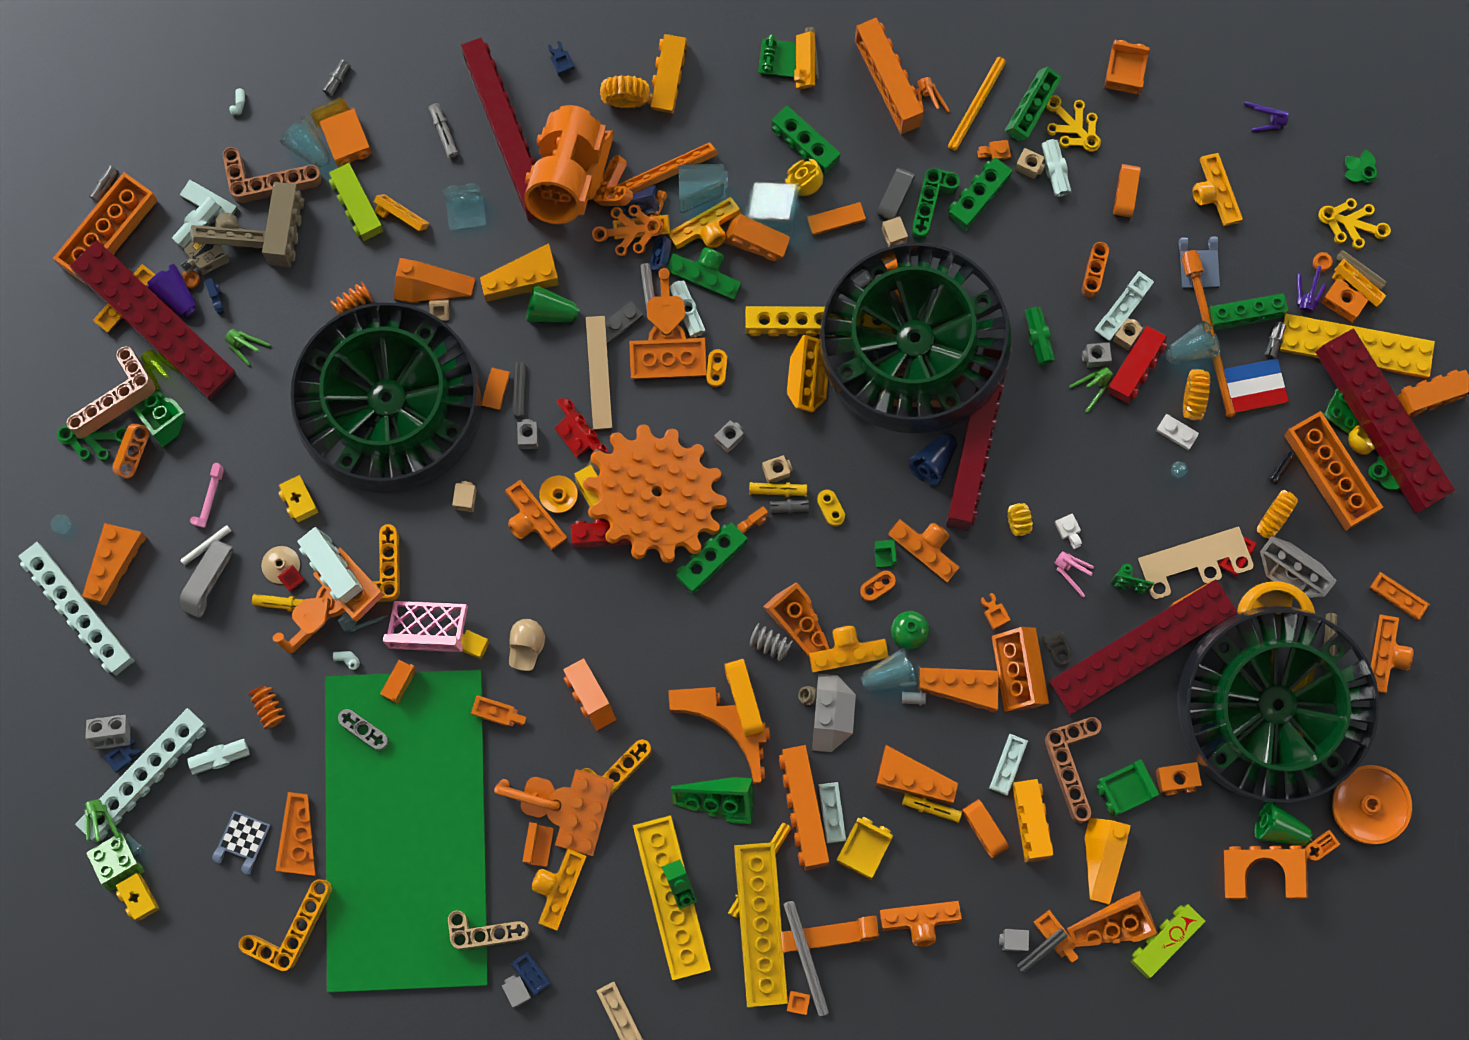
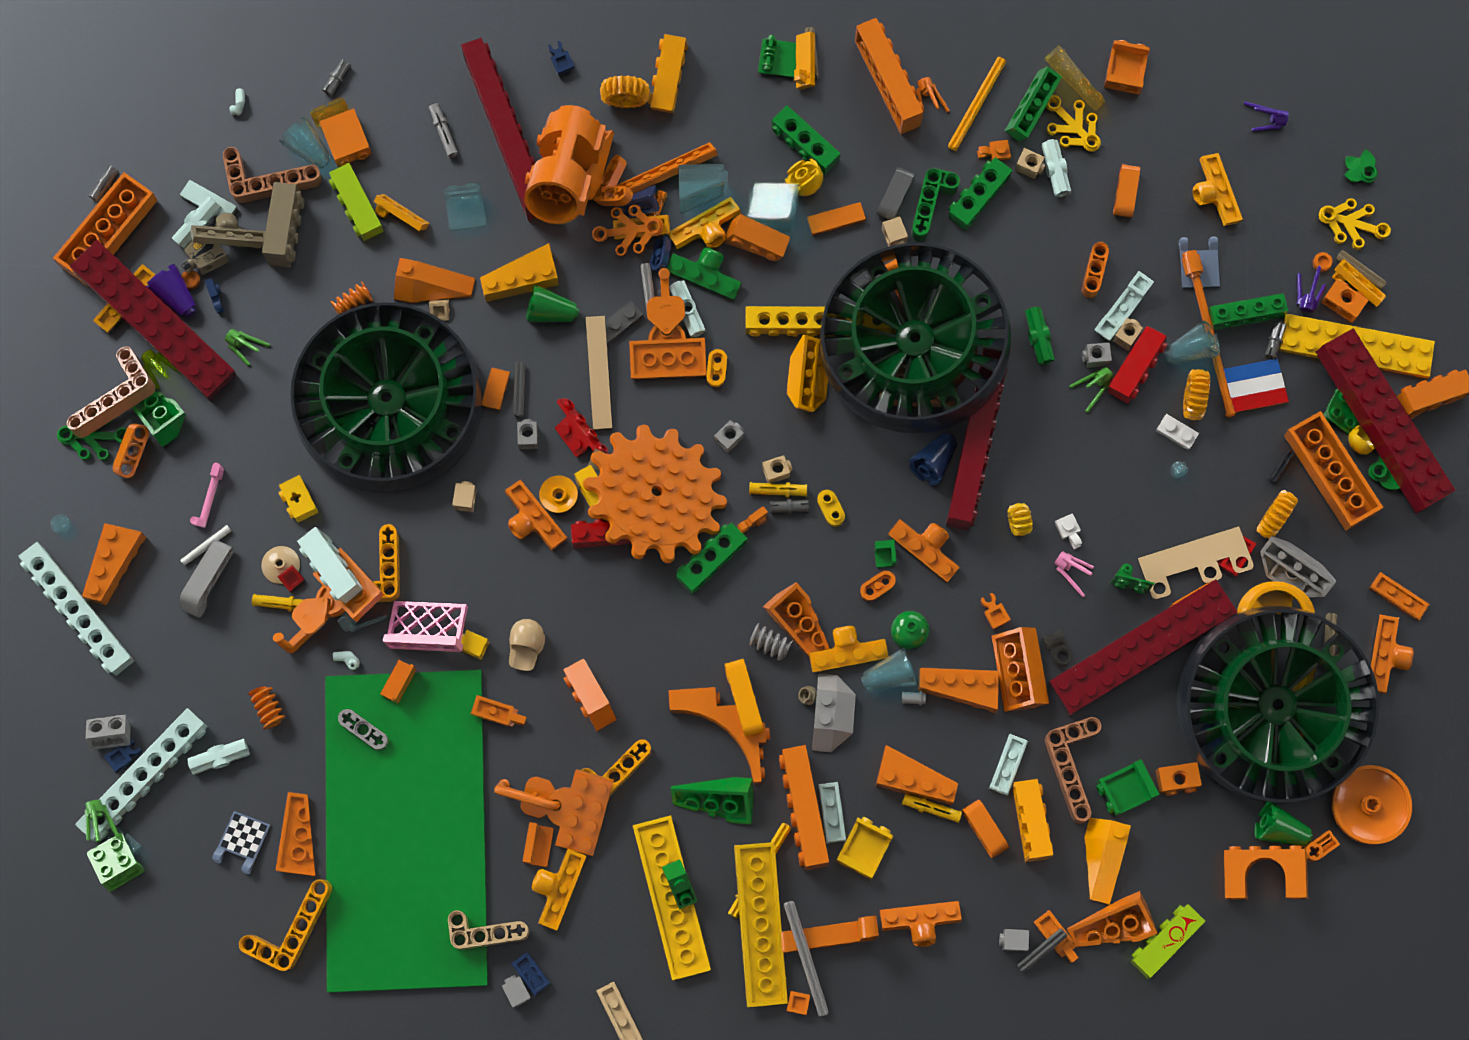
yellow brick [116,873,159,921] -> none
none -> clear yellow wing [1044,45,1106,111]

